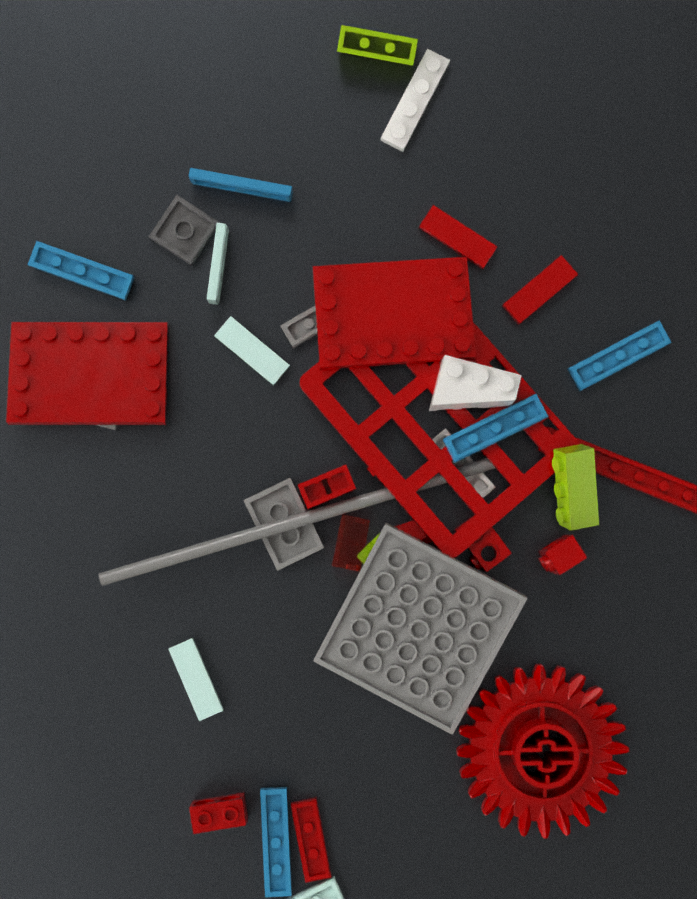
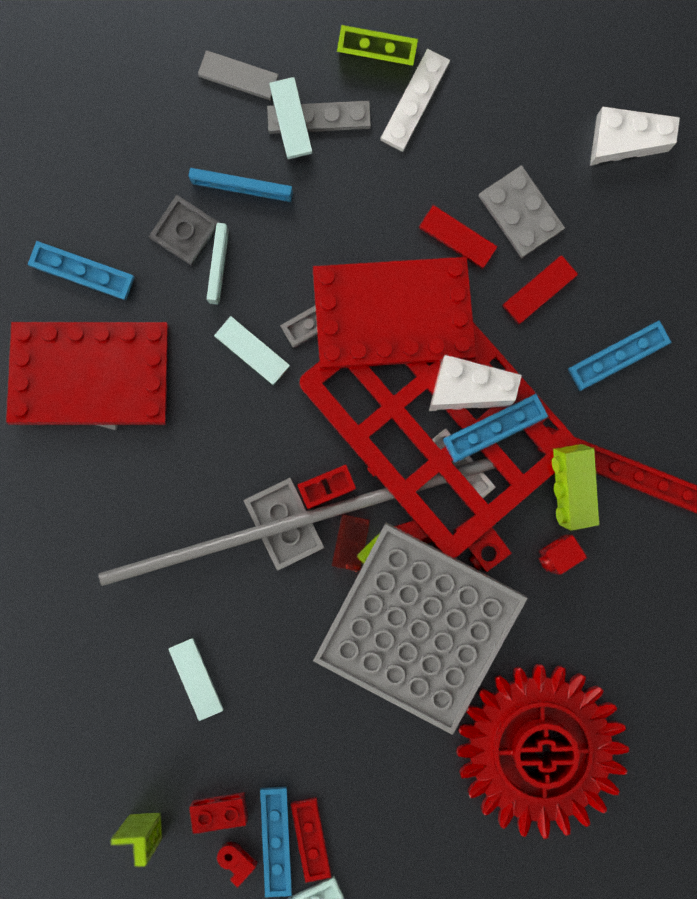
none -> lime panel [111,813,162,867]
none -> light grey tile [198,50,279,101]
none -> red leg [217,841,258,888]
none -> light grey plate [267,101,371,134]
none -> light aqua tile [269,77,312,160]
none -> light grey plate [479,165,565,258]
none -> white wedge [590,107,680,166]

